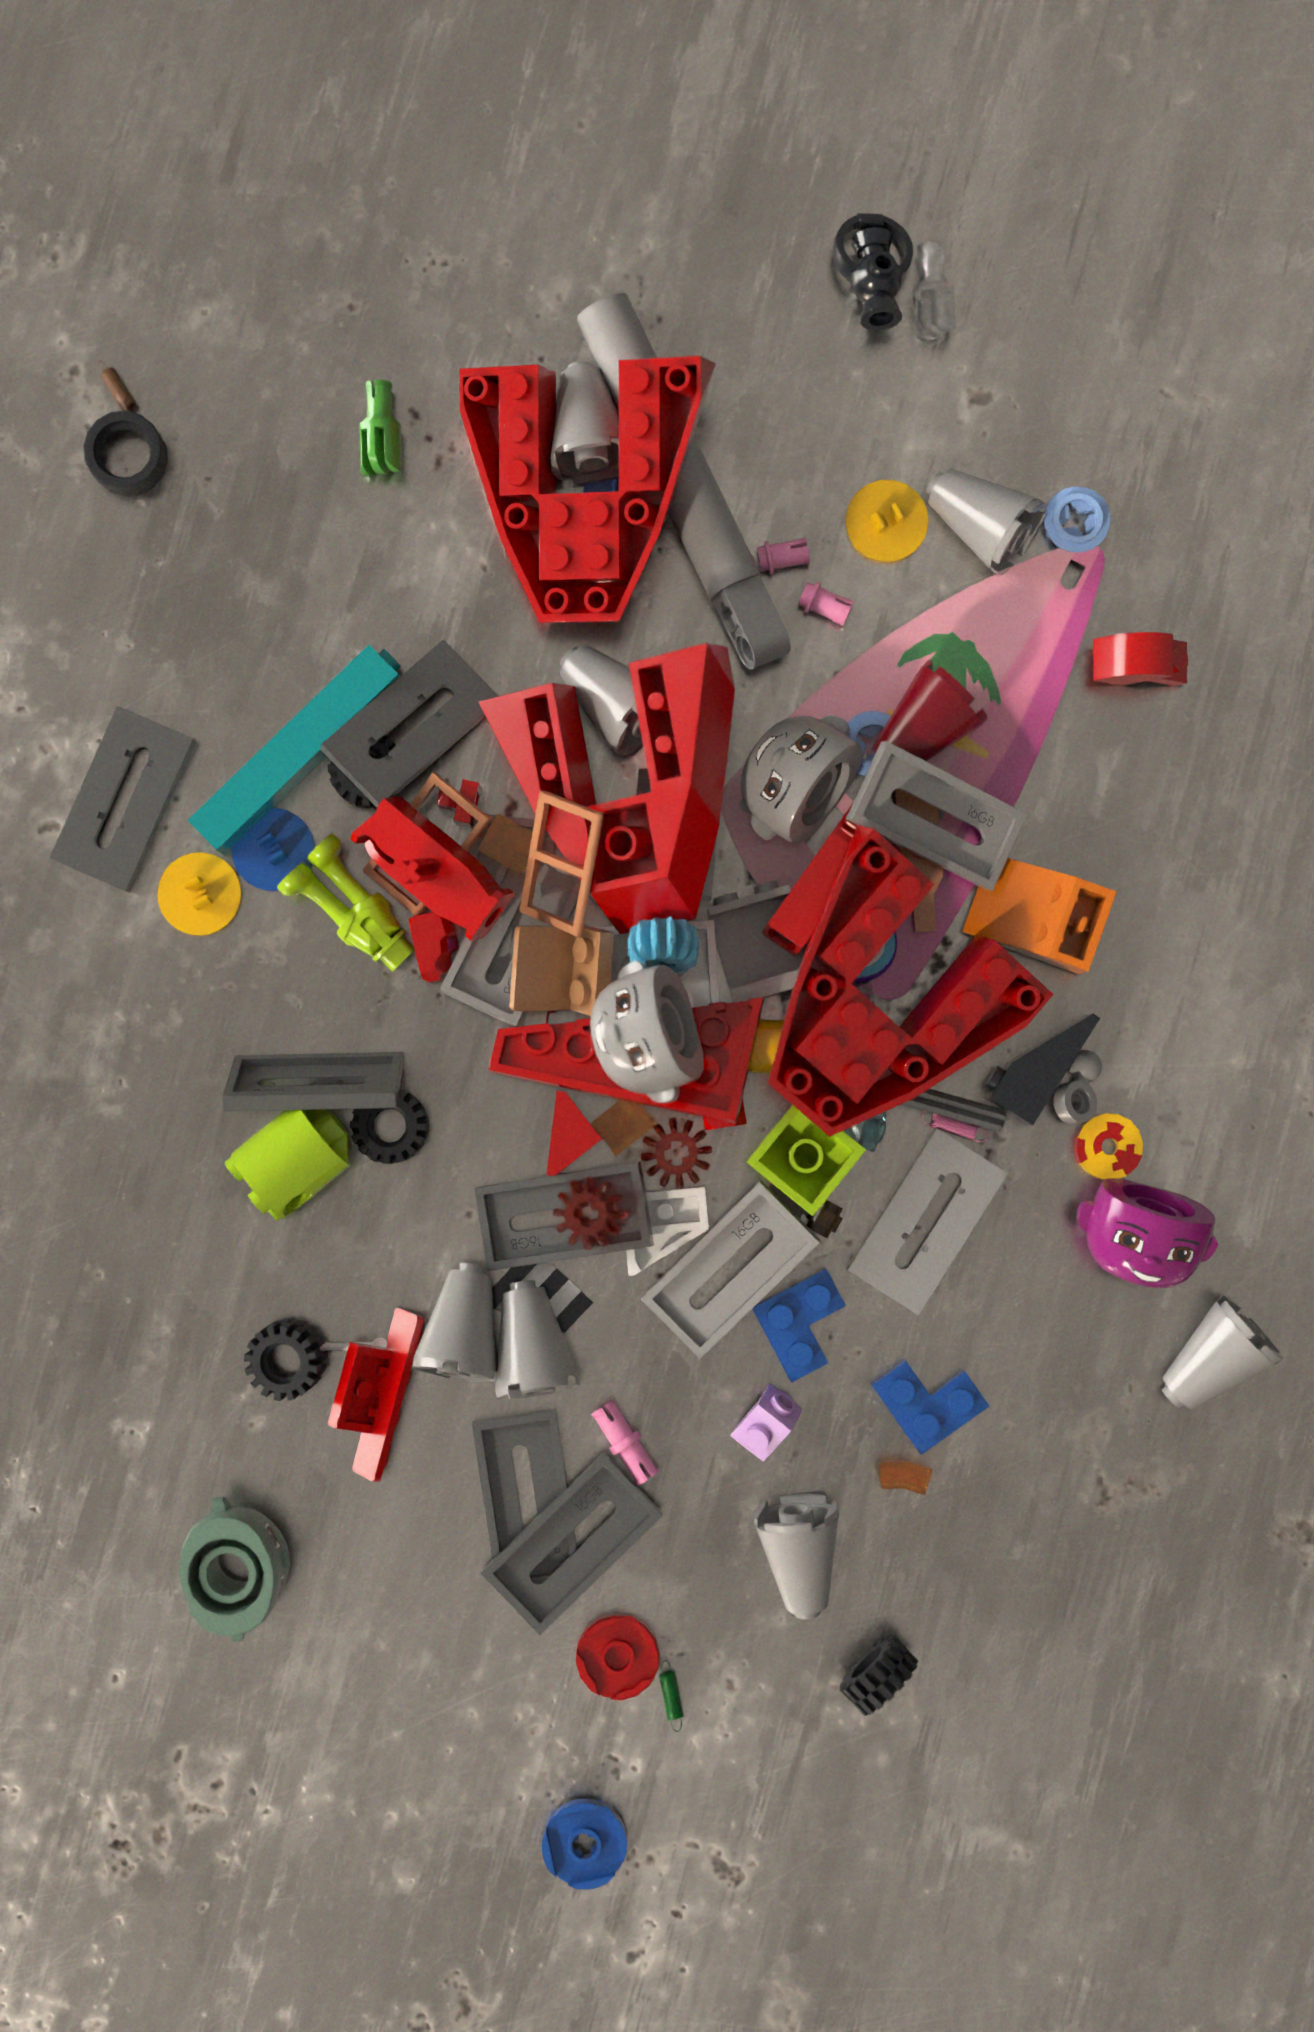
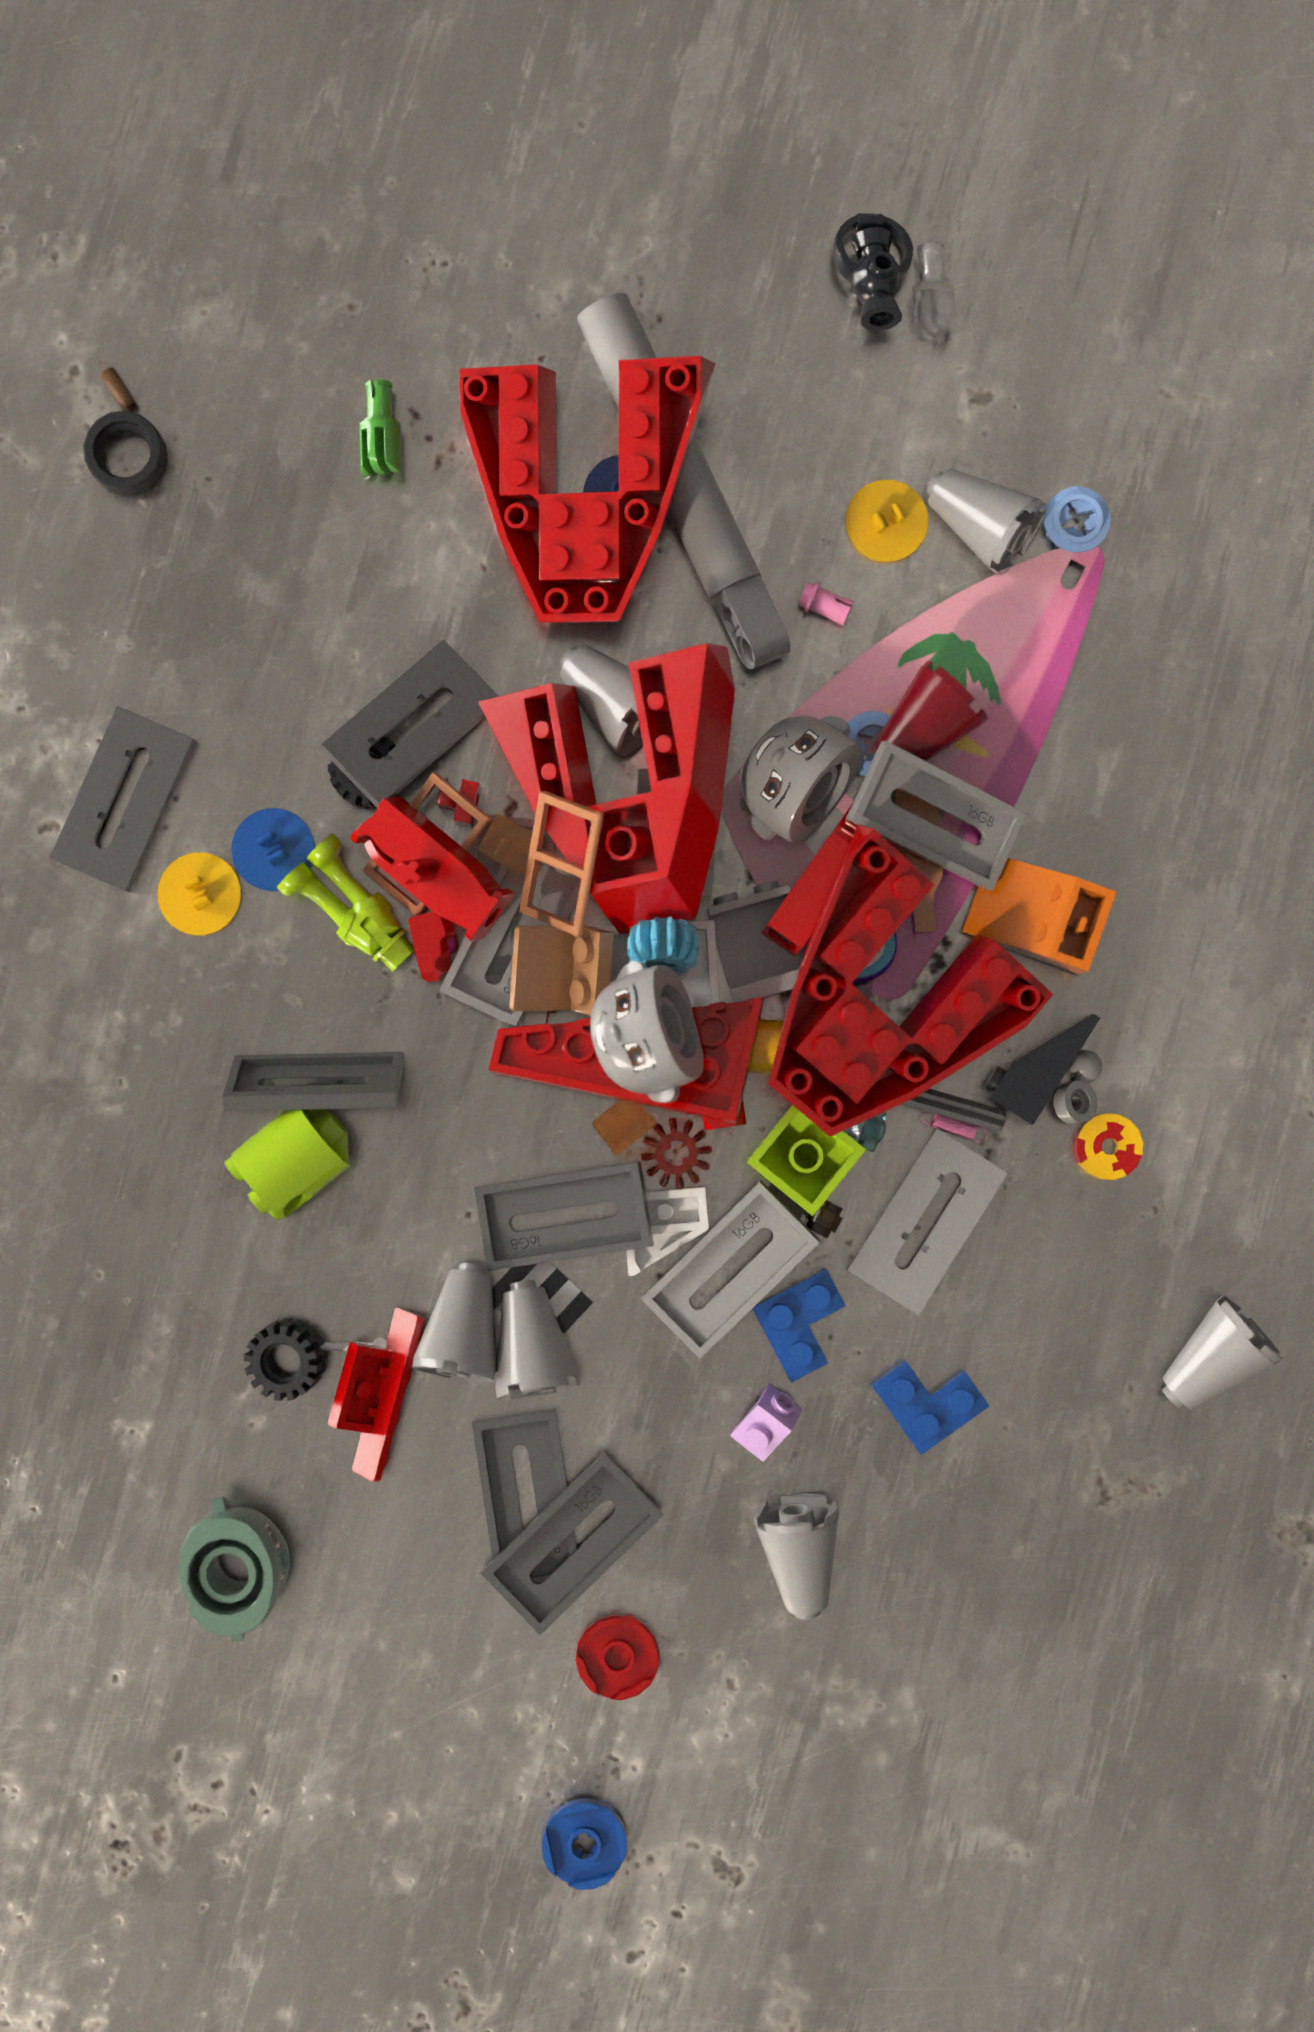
teal brick [187,645,401,856] -> none
black tyre [350,1089,429,1164] -> none
red slope [546,1091,603,1176] -> none
light grey cone [550,361,619,485] -> none
clear red gear [553,1176,627,1250] -> none
bright pink pin [591,1399,659,1486] -> none
green piece [659,1660,684,1732] -> none
bright pink pin [756,537,810,574] -> none
black tyre [839,1634,918,1716] -> none
clear orange piece [879,1458,933,1495] -> none
magenta piece [1077,1178,1218,1288] -> none
red brick [1093,632,1188,686] -> none

